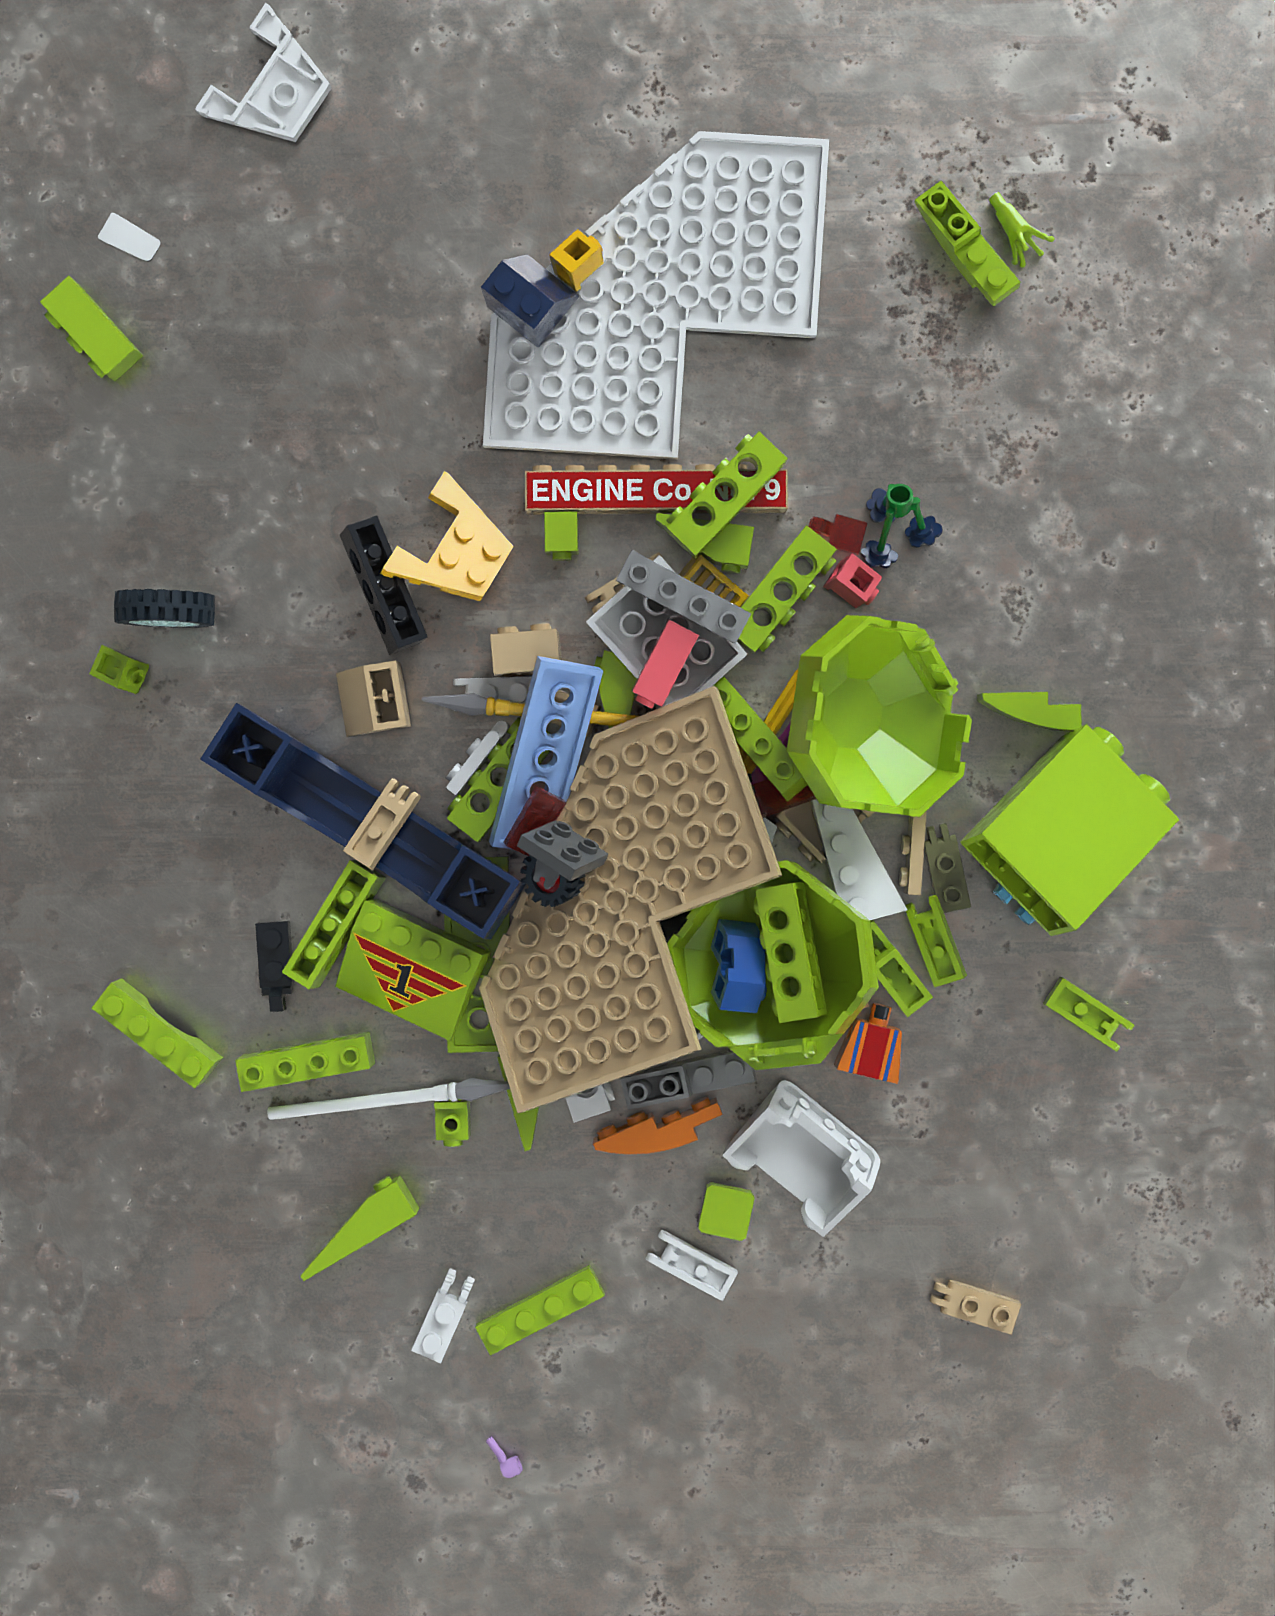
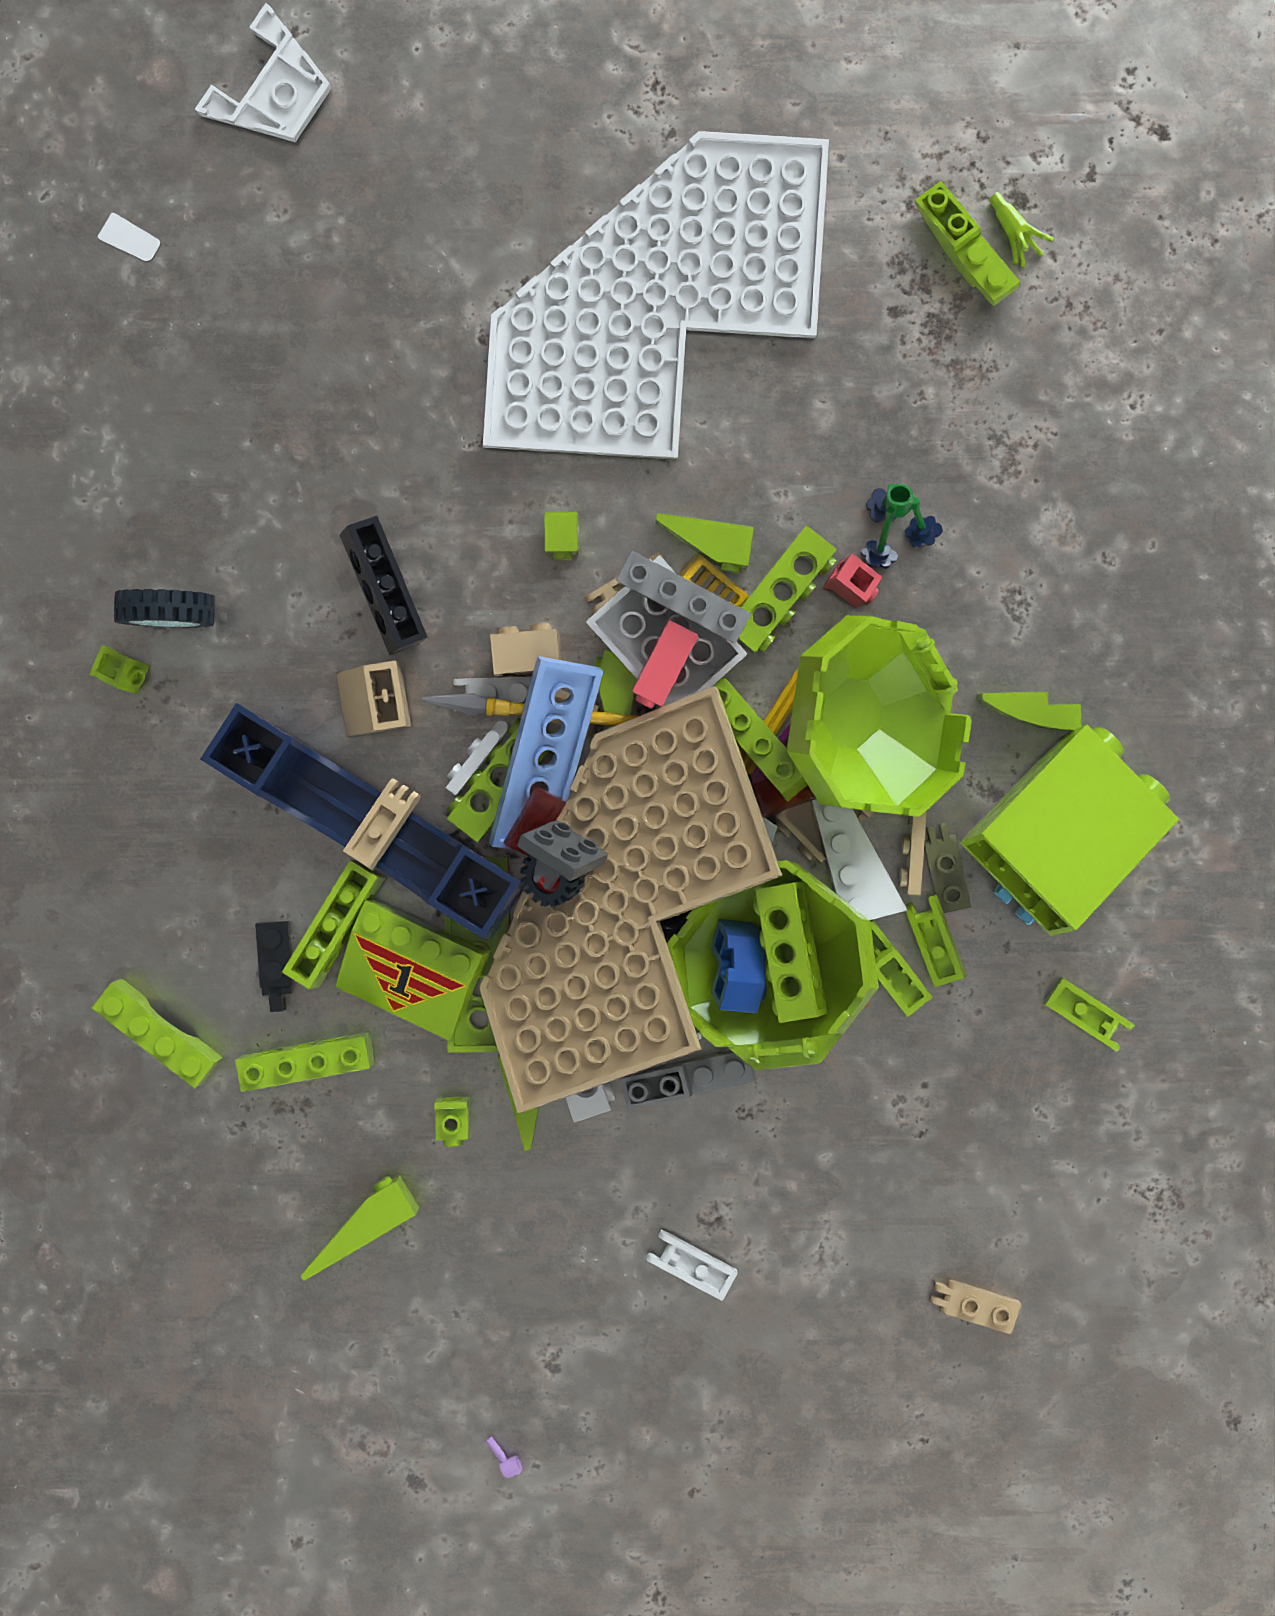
lime brick [40,275,143,382] -> none
white piece [267,1078,510,1120] -> none
yellow wing [380,471,514,601] -> none
white hinge [411,1268,475,1364] -> none
lime plate [475,1265,605,1356] -> none
dark blue slope [481,254,579,348] -> none
brick [525,464,788,515] -> none
yellow brick [549,229,604,292] -> none
orange slope [593,1096,723,1154] -> none
lime brick [666,431,788,559] -> none
lime piece [698,1182,755,1241] -> none
white windscreen [722,1080,880,1237] -> none
clear red plate [808,514,868,555] -> none
torso [834,1003,902,1084] -> none

